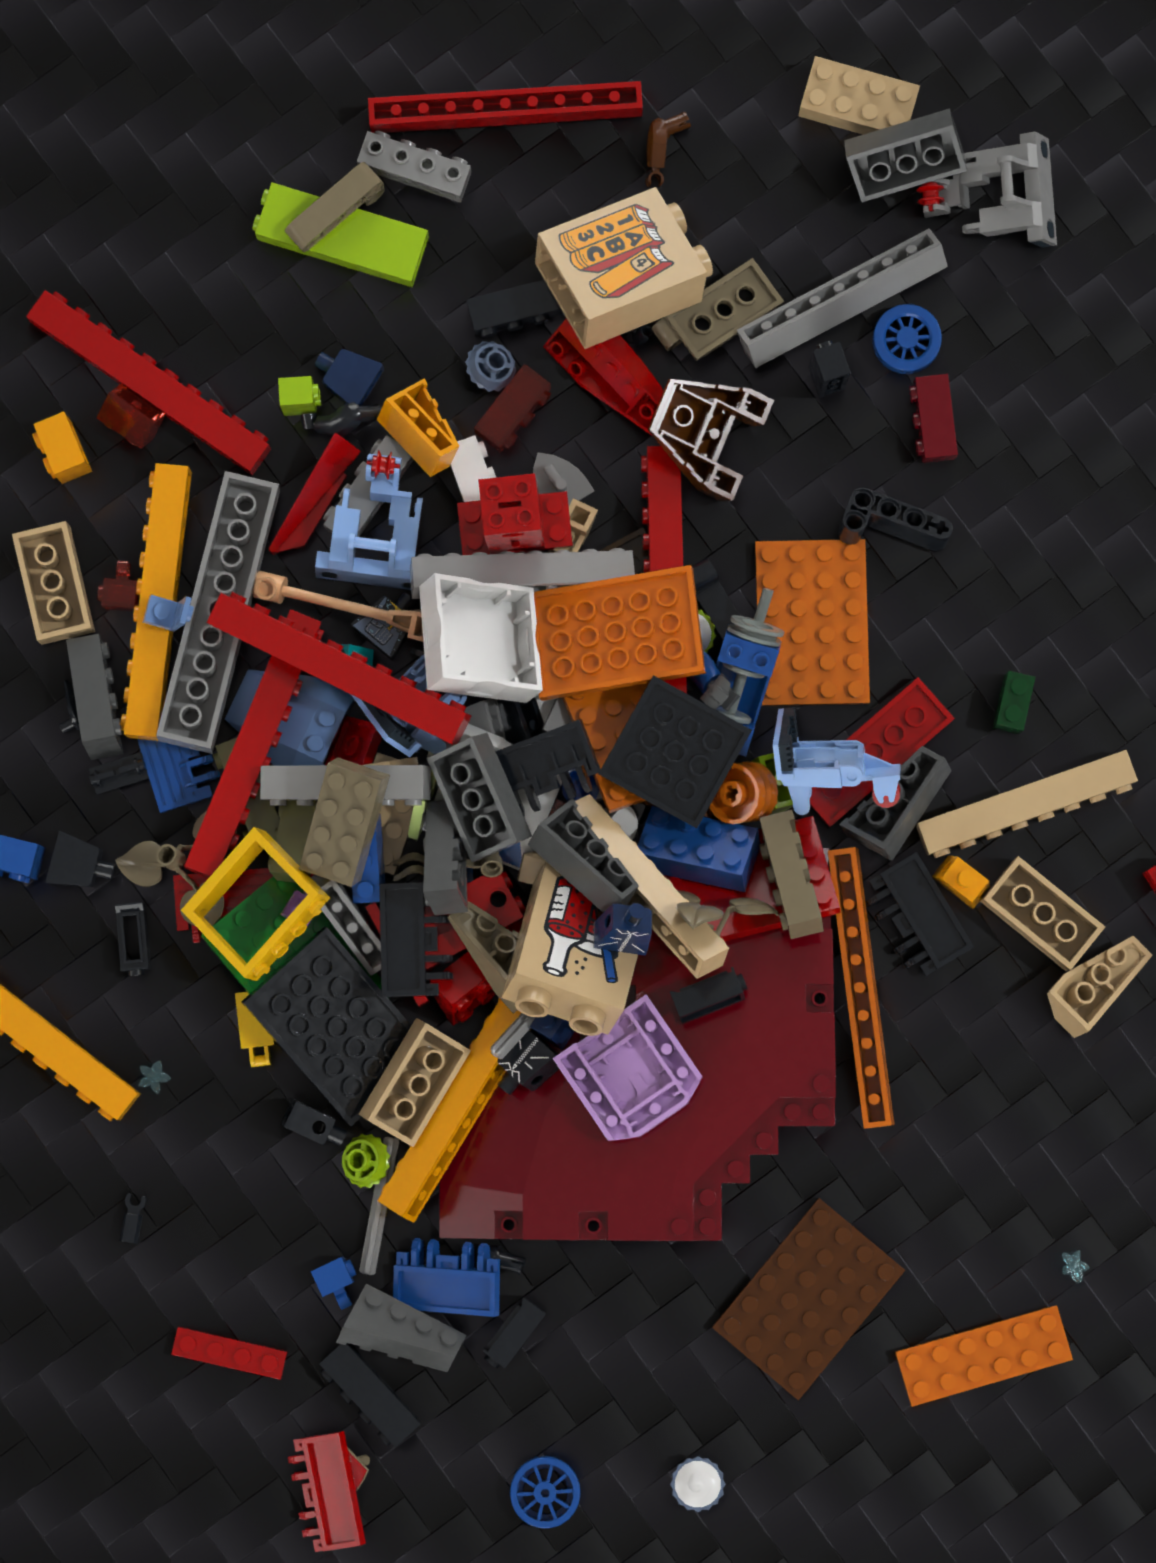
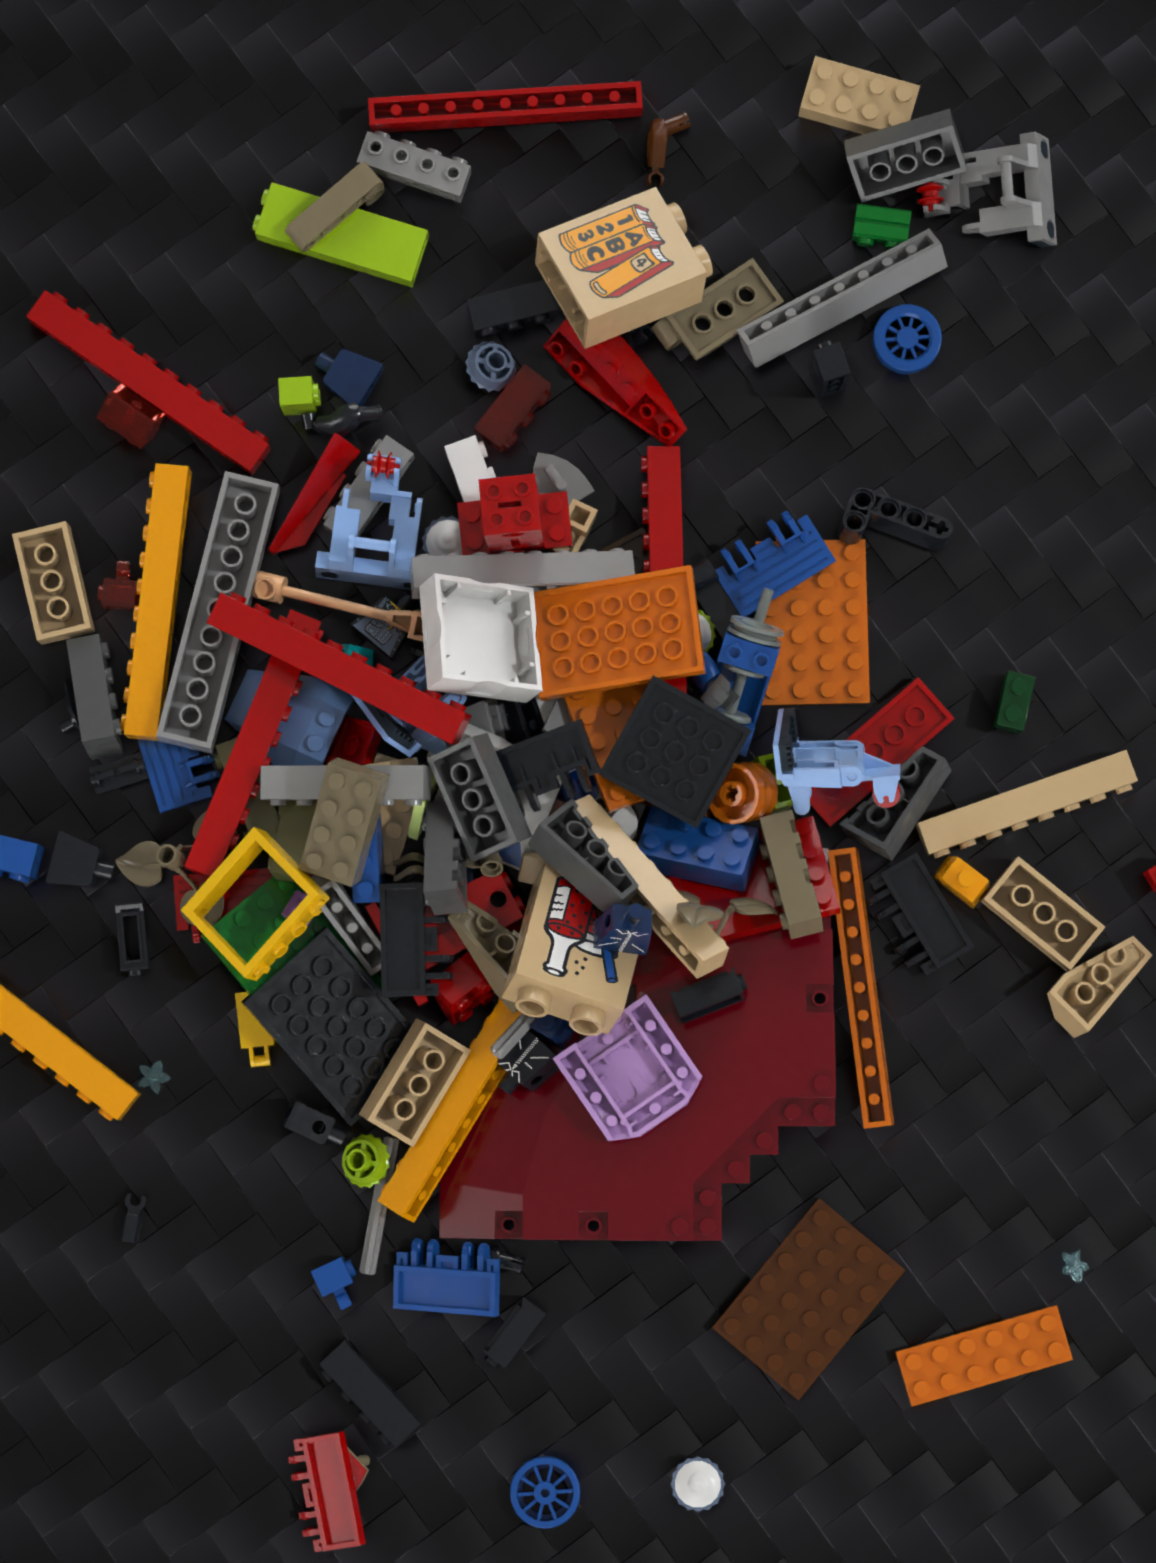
light orange brick [32,411,92,484] -> none
medium blue bracket [142,595,194,632] -> none
red plate [171,1327,288,1380] -> none
dark grey wedge [336,1284,466,1372] -> none
light orange wedge [377,378,459,477] -> none
reddish brown wedge [648,379,774,501] -> none
dark red brick [909,374,958,463] -> none
none -> white piece [421,516,462,556]
none -> blue hinge [716,511,836,617]
none -> green brick [851,204,911,250]

